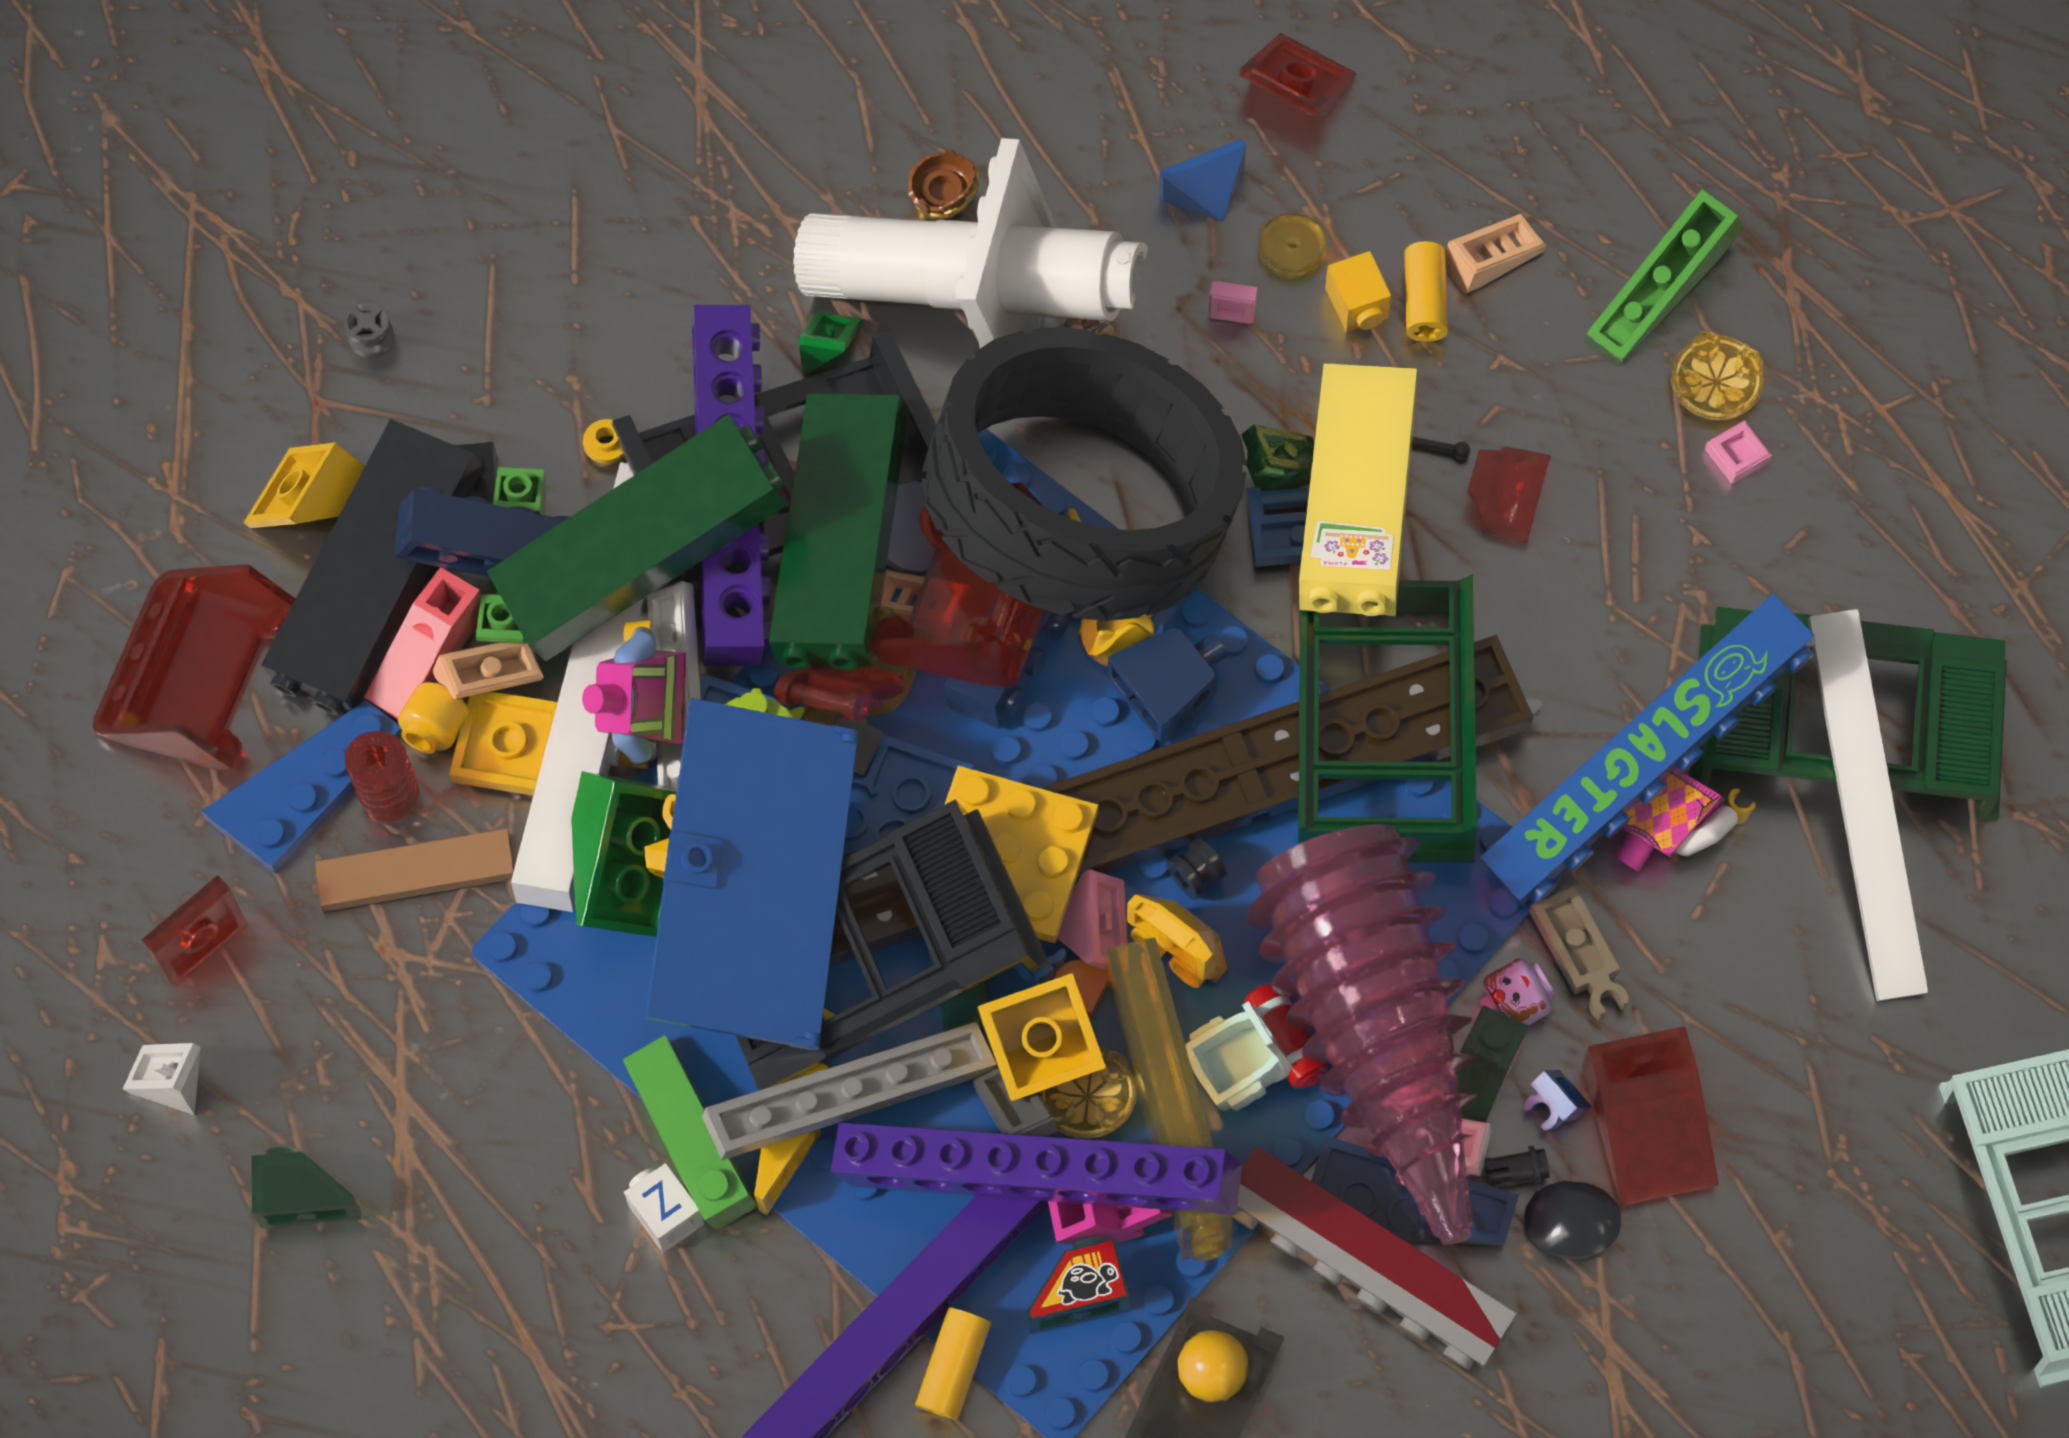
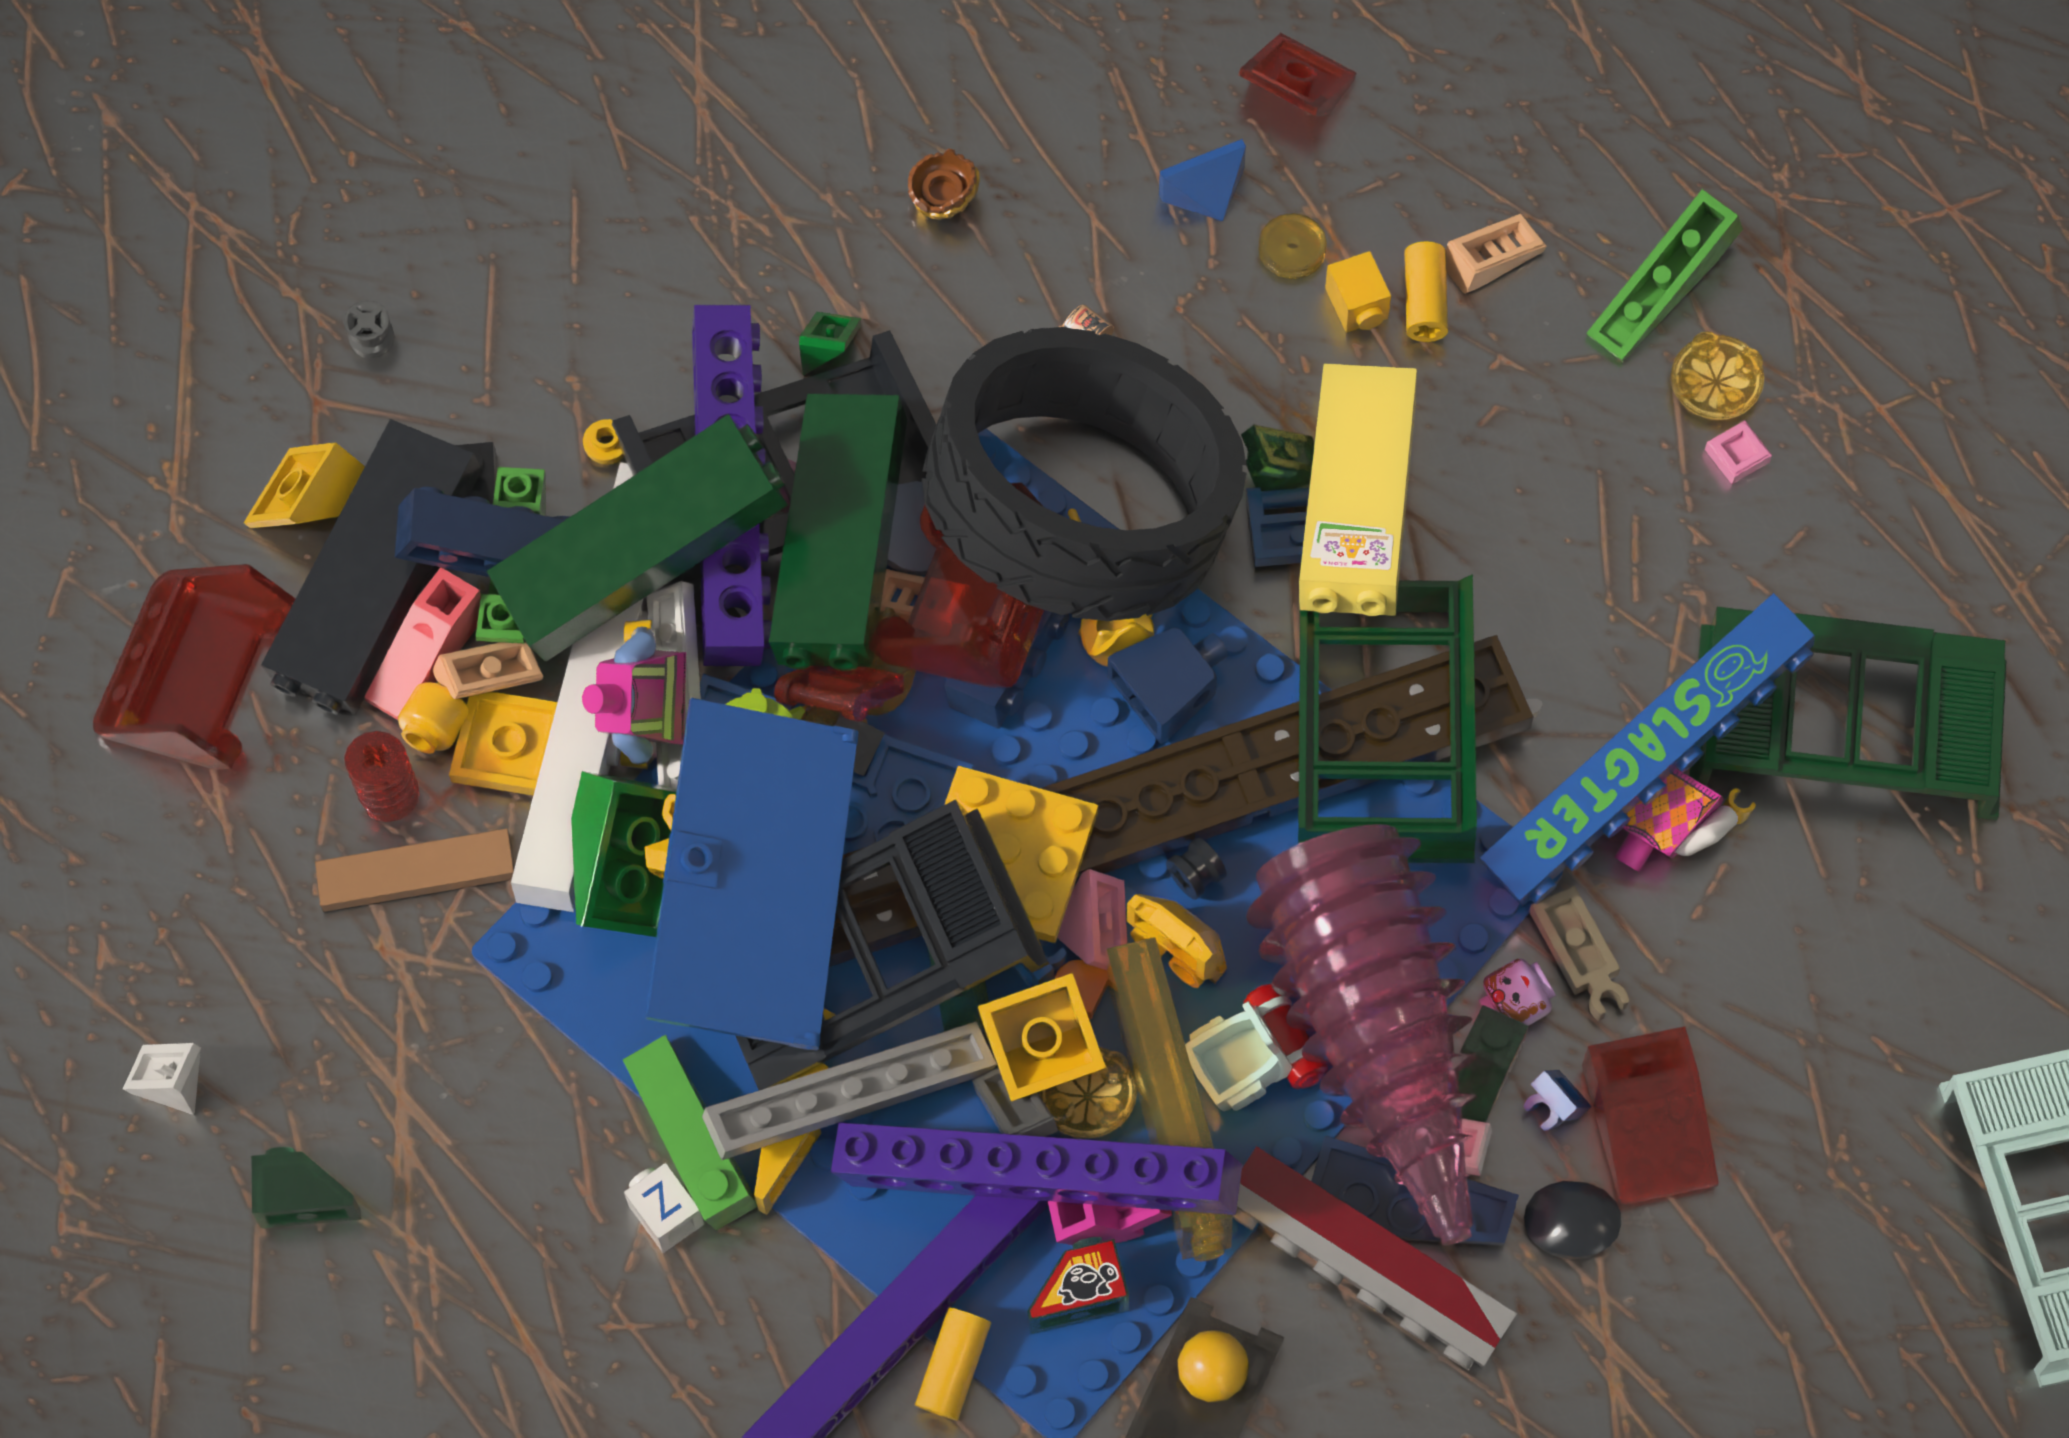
clear red plate [141,875,247,986] -> none
blue wing [201,700,402,874] -> none
white piece [794,138,1148,348] -> none
bright pink tile [1209,280,1258,324] -> none
black hinge [1412,437,1471,460] -> none
clear red slope [1467,446,1551,544] -> none
black pin [1484,1145,1550,1188] -> none
white tile [1807,609,1928,1002] -> none

